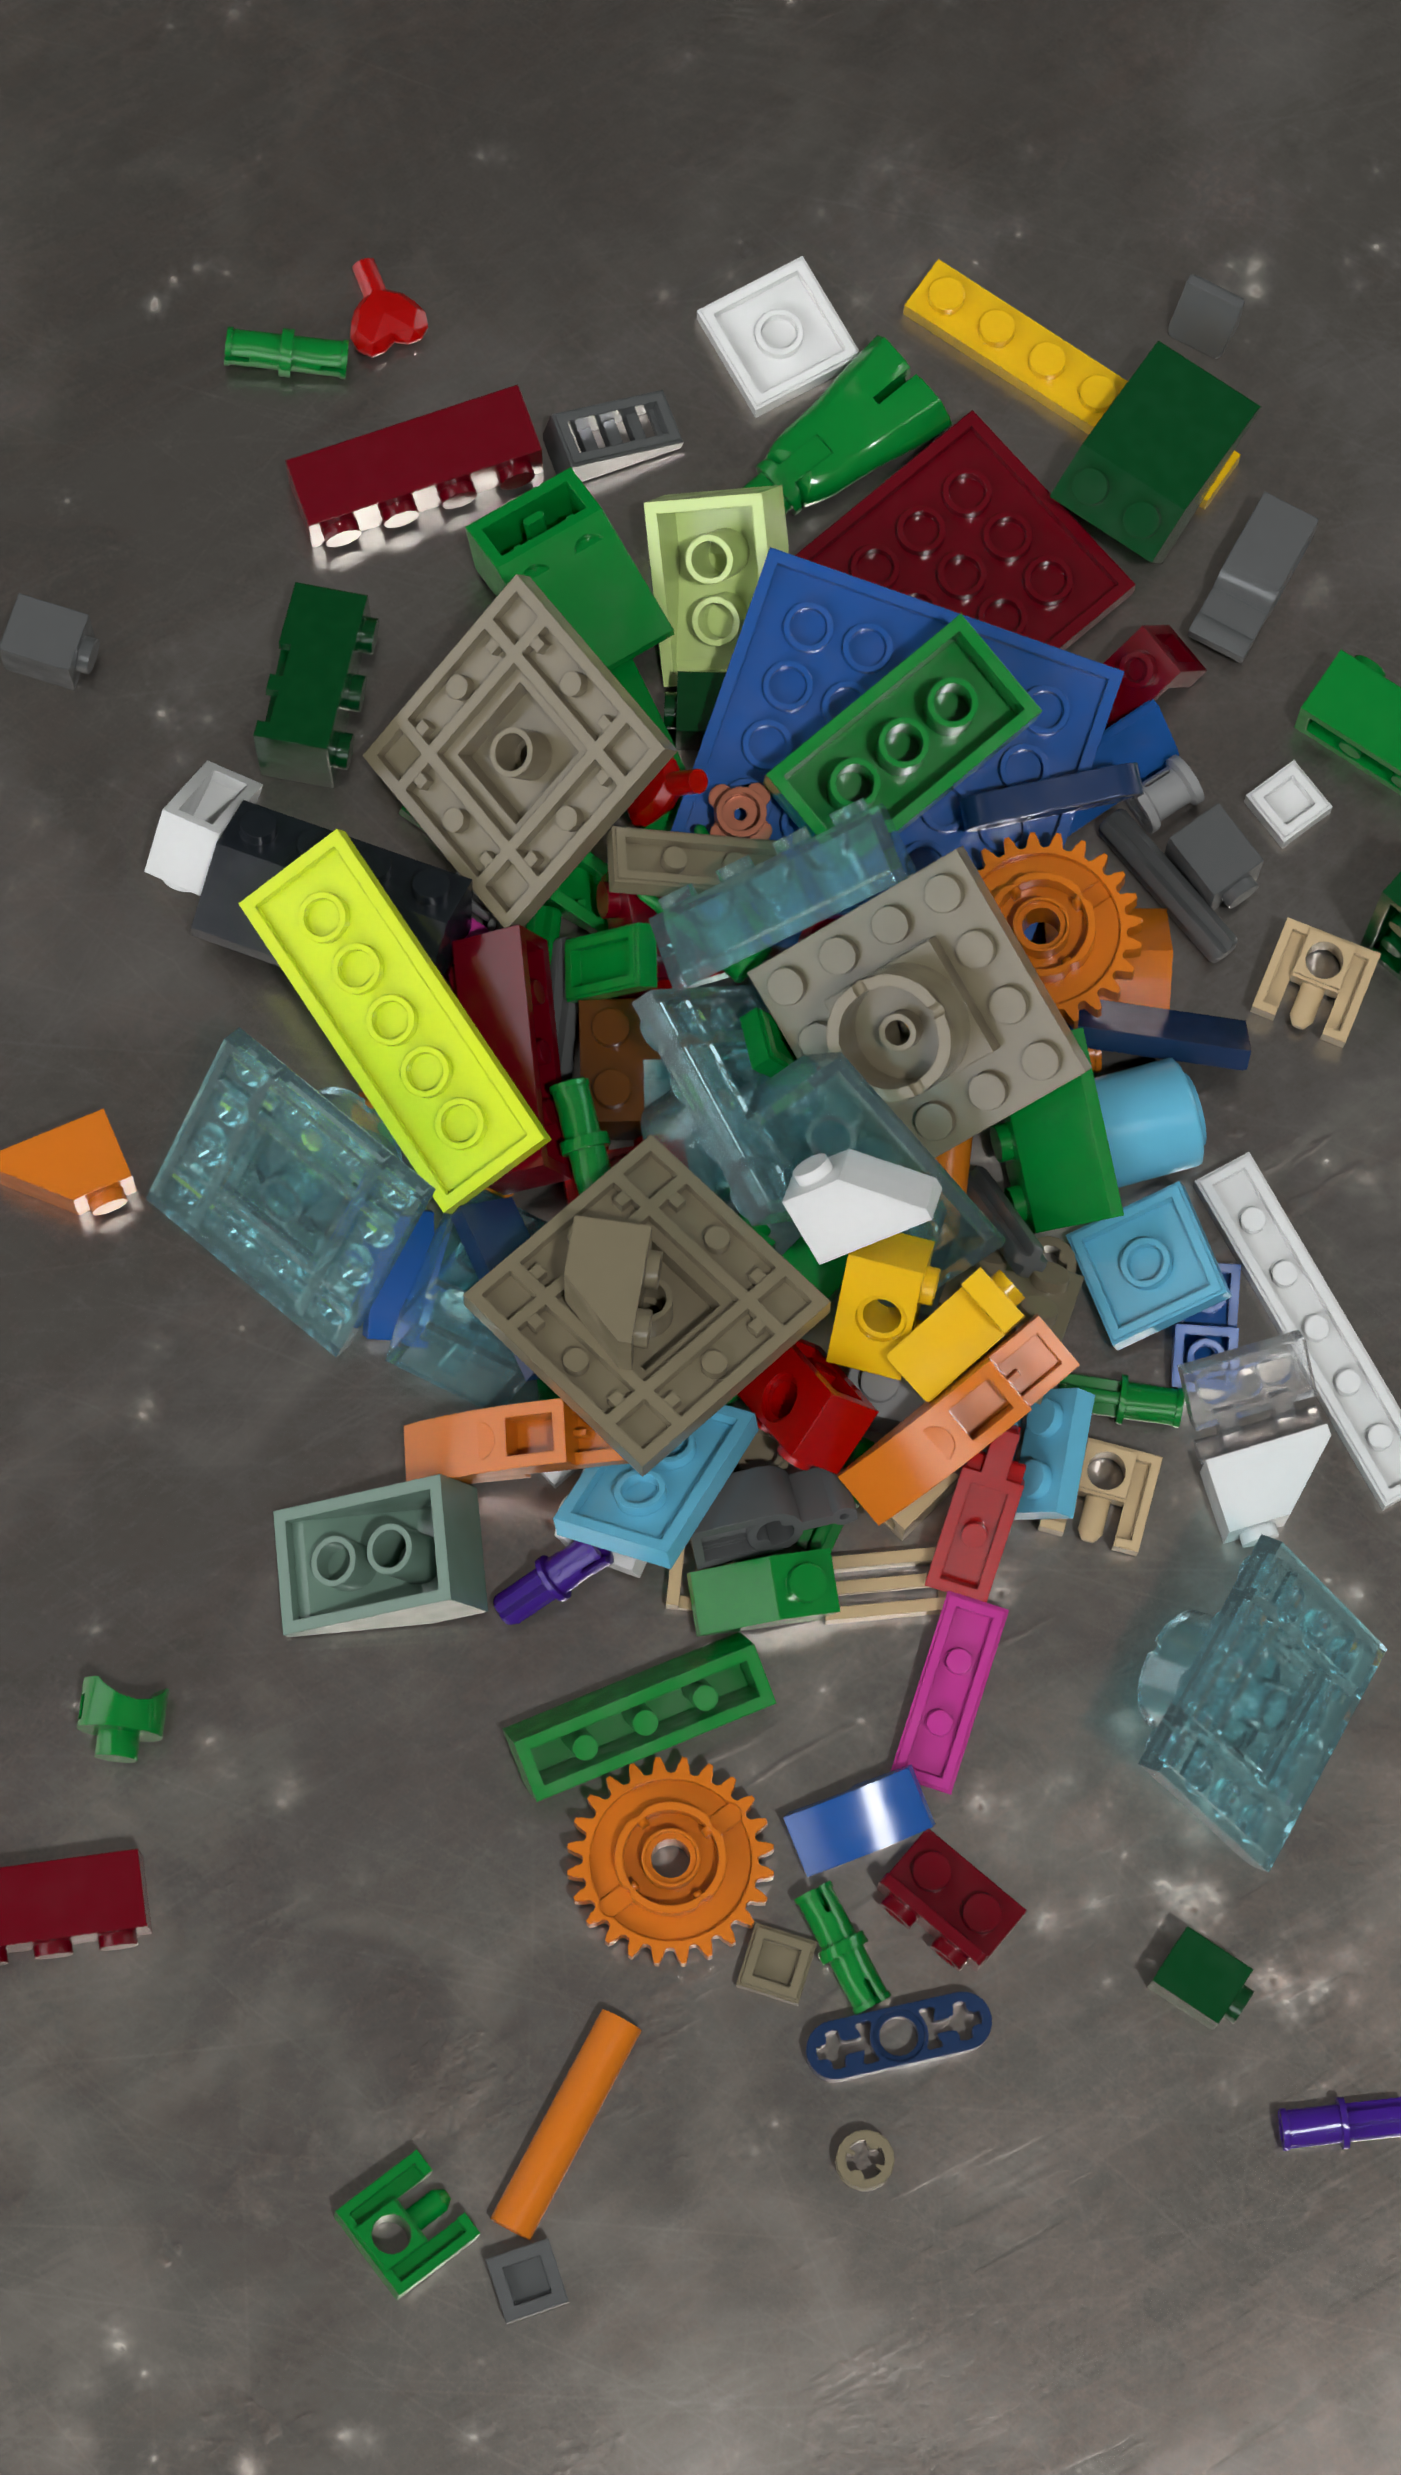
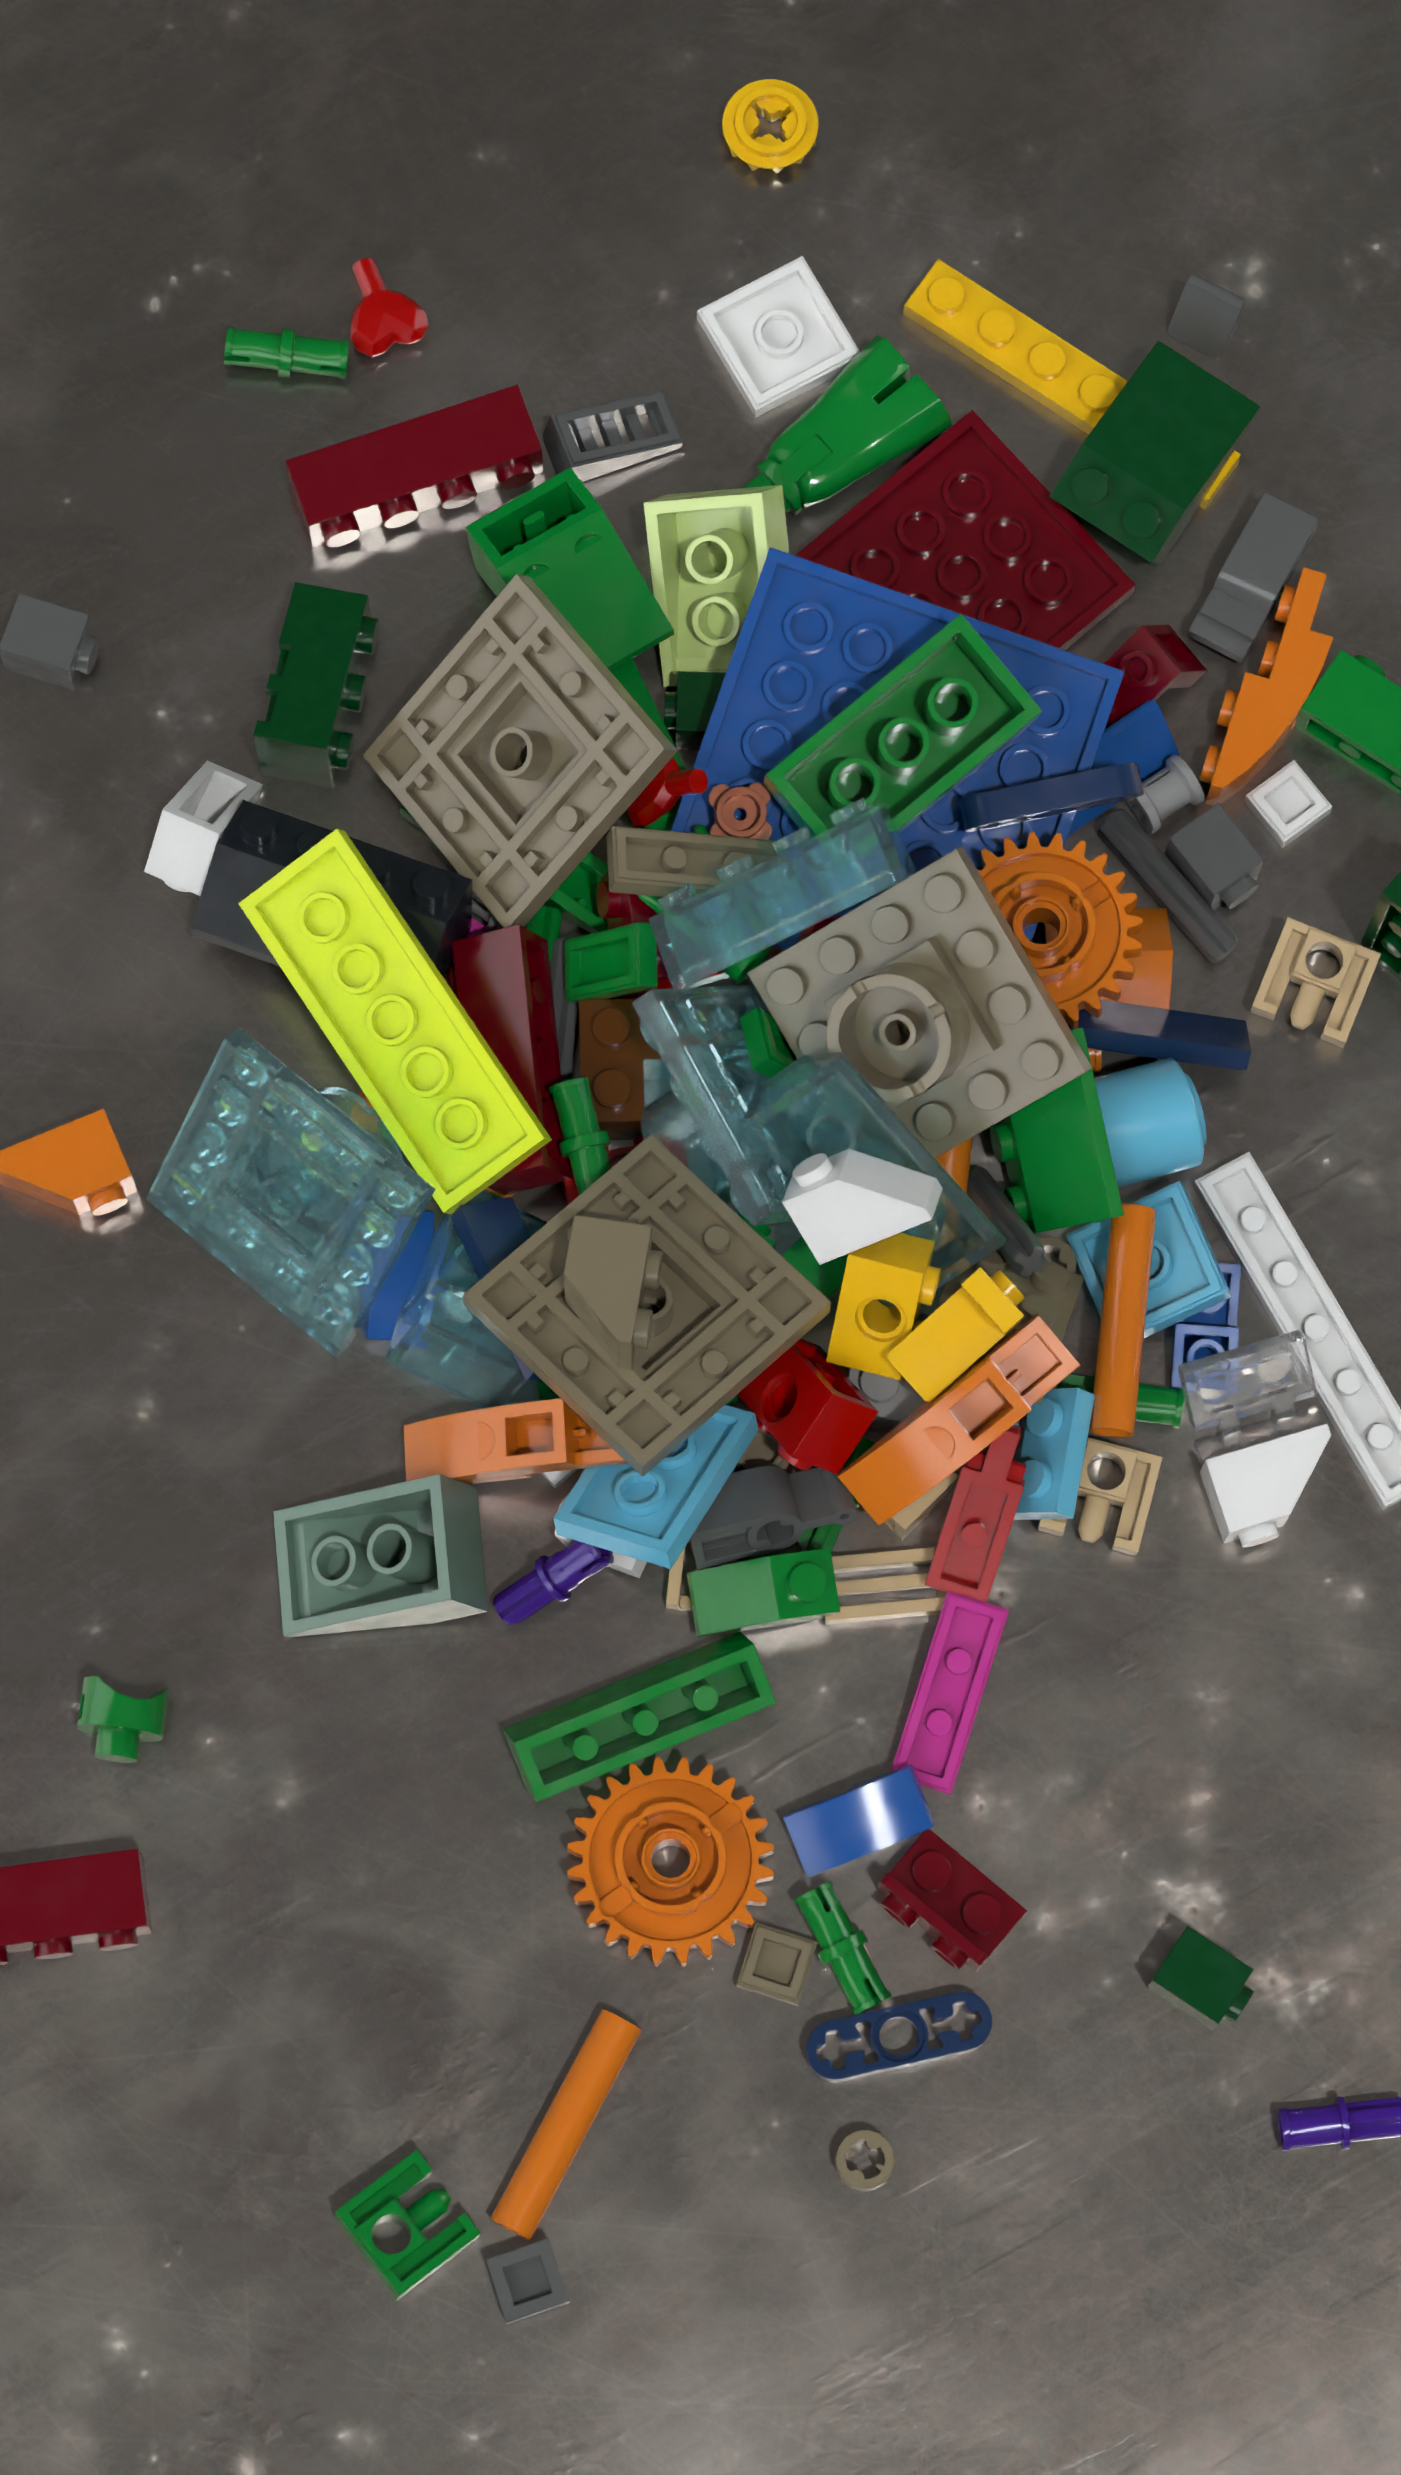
clear light blue piece [1138,1534,1387,1873] -> none
none -> yellow gear [722,79,819,174]
none -> orange piece [1089,1204,1157,1438]
none -> orange slope [1199,567,1334,806]

